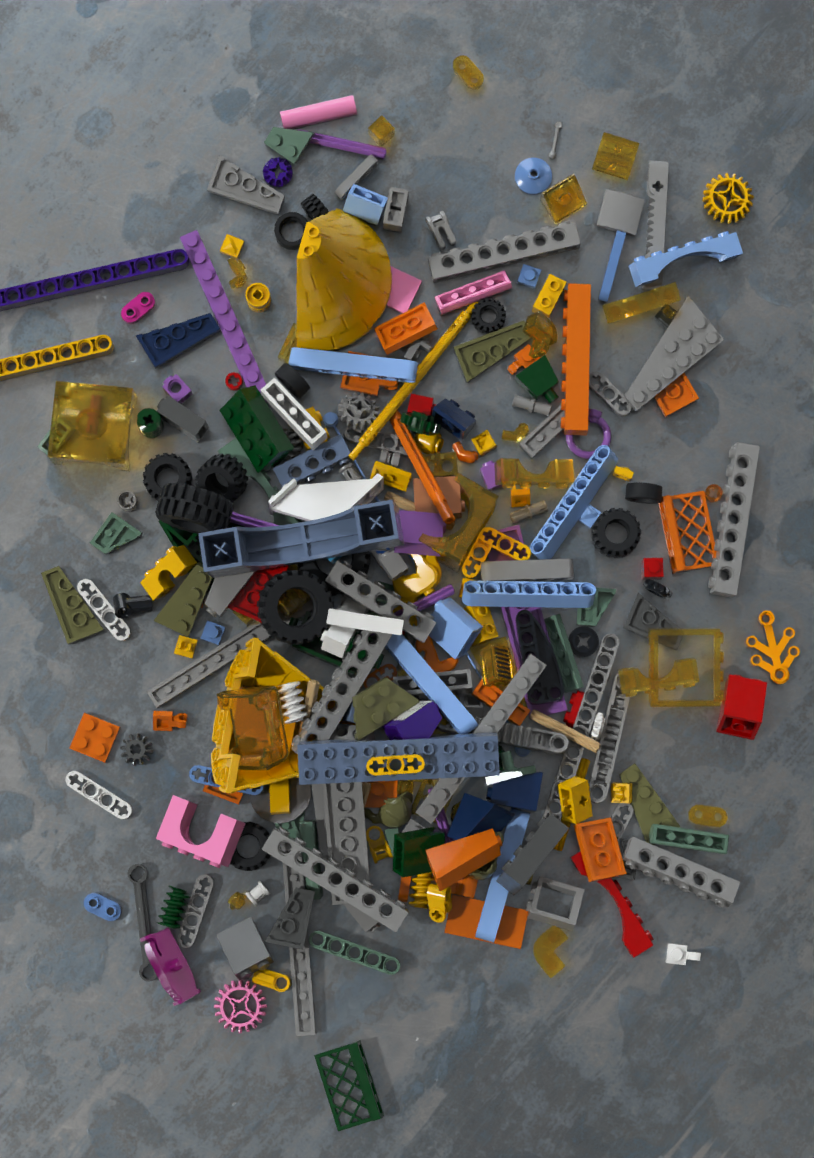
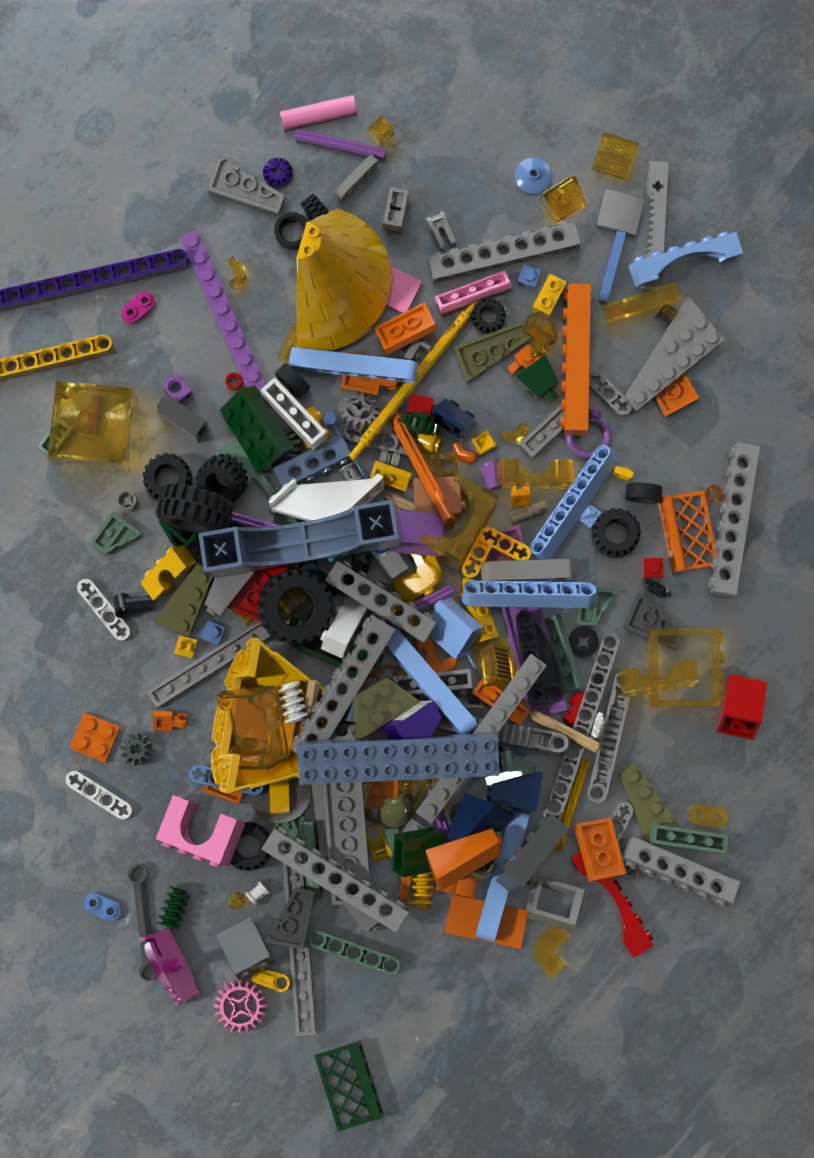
olive wing [41,566,105,644] -> none
dark blue wing [136,313,221,369] -> none
dark green piece [137,408,164,438] -> none
light grey beam [177,874,214,948] -> none
yellow tile [220,234,245,259] -> none
yellow wheel [245,283,271,313] -> none
sand green wing [264,127,315,164] -> none
white sticker [326,609,404,635] -> none
light blue brick [343,184,388,225] -> none
yellow beam [366,754,425,776] -> none
yellow piece [427,884,452,923] -> none
clear yellow plate [453,55,484,90] -> none
light grey pin [512,394,552,416] -> none
light grey hinge [549,121,562,159] -> none
yellow brick [558,776,593,824] -> none
yellow tile [611,782,632,804] -> none
white plate [666,943,701,965] -> none
yellow gear [702,173,754,224] -> none
light orange plant [745,610,800,684] -> none

